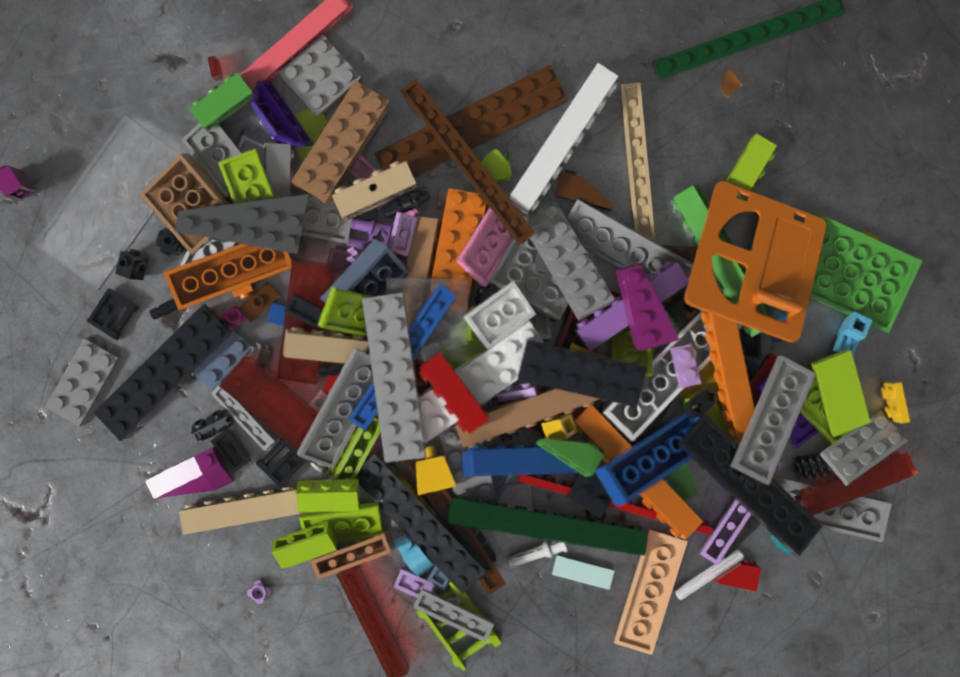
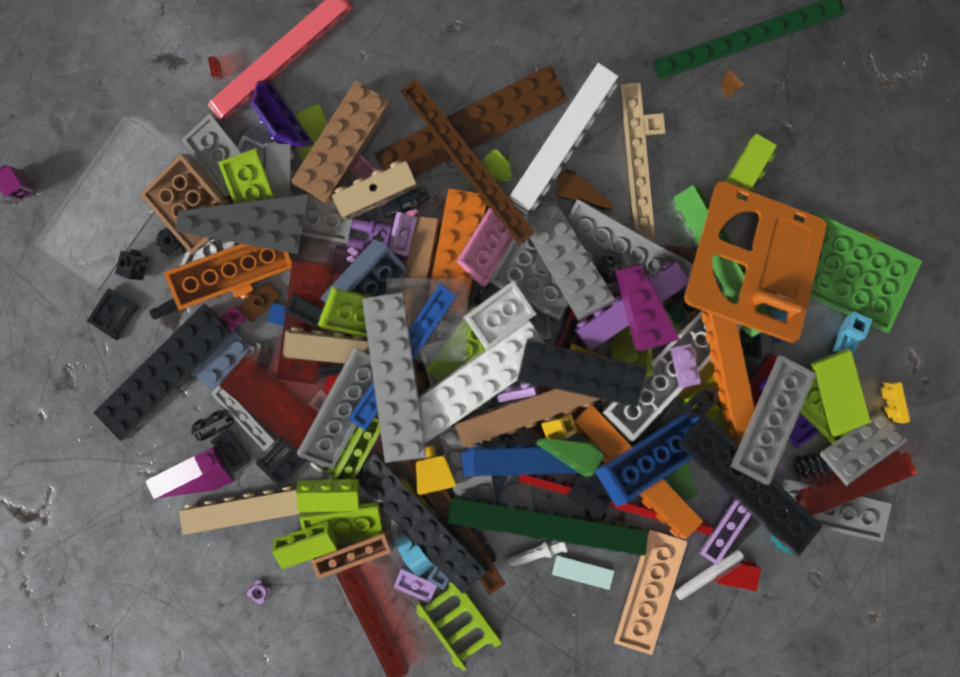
light grey plate [45,338,120,427] -> none
bright green brick [189,73,254,132] -> none
light grey plate [278,35,362,118] -> none
light grey plate [413,588,495,642] -> none
red brick [419,351,489,434] -> none
none -> black brick [594,255,621,290]
none -> tan plate [644,113,665,136]

